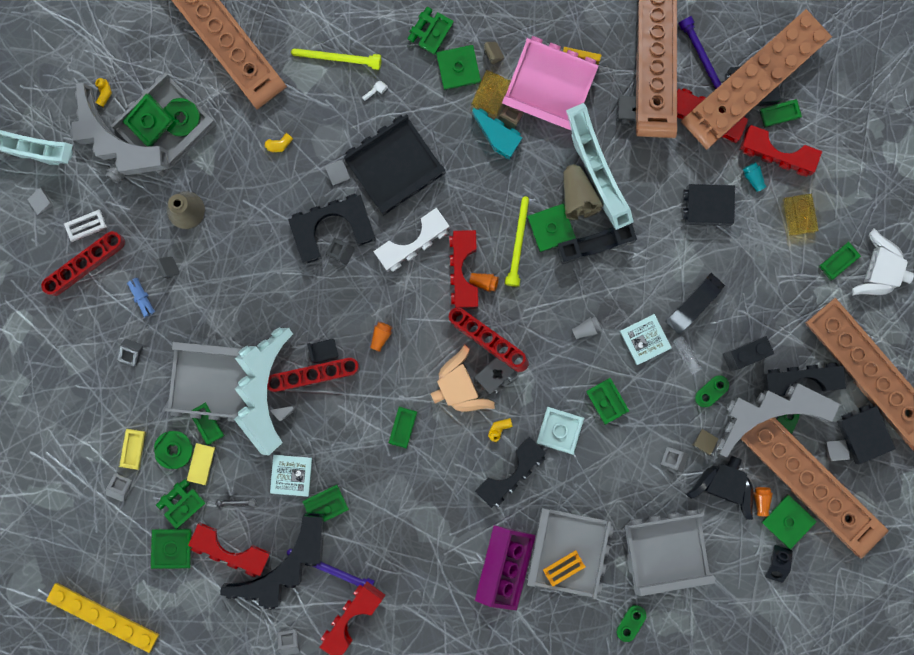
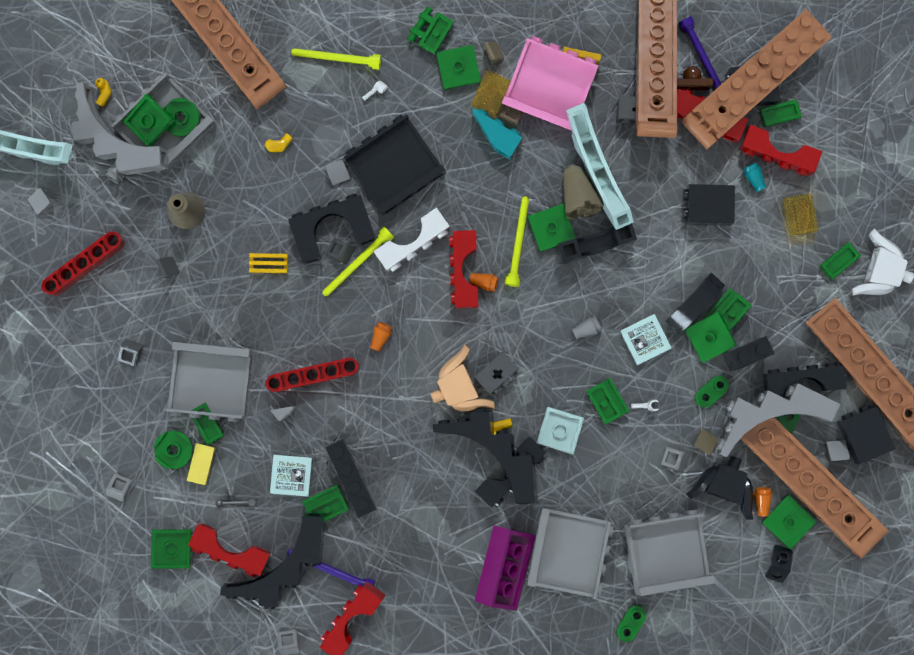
yellow plate [46,583,160,653] -> none
white tile [64,210,108,242] -> none
light yellow tile [119,429,146,470] -> none
medium blue pin [127,278,155,317] -> none
green plate [156,479,206,529] -> none
light aqua arch [234,327,293,456] -> none
black bracket [307,339,339,363] -> none
green tile [388,407,417,449] -> none
red beam [449,307,529,372] -> none
light orange tile [543,550,586,587] -> none
clear pin [672,335,702,374] -> none
none -> yellow tile [249,253,288,274]
none -> neon yellow piece [322,227,395,296]
none -> black arch [325,439,377,518]
none -> black arch [433,409,538,504]
none -> white hand [631,400,659,411]
none -> reddish brown tile [677,66,713,90]
none -> green plate [685,311,737,363]
none -> green plate [705,288,752,331]

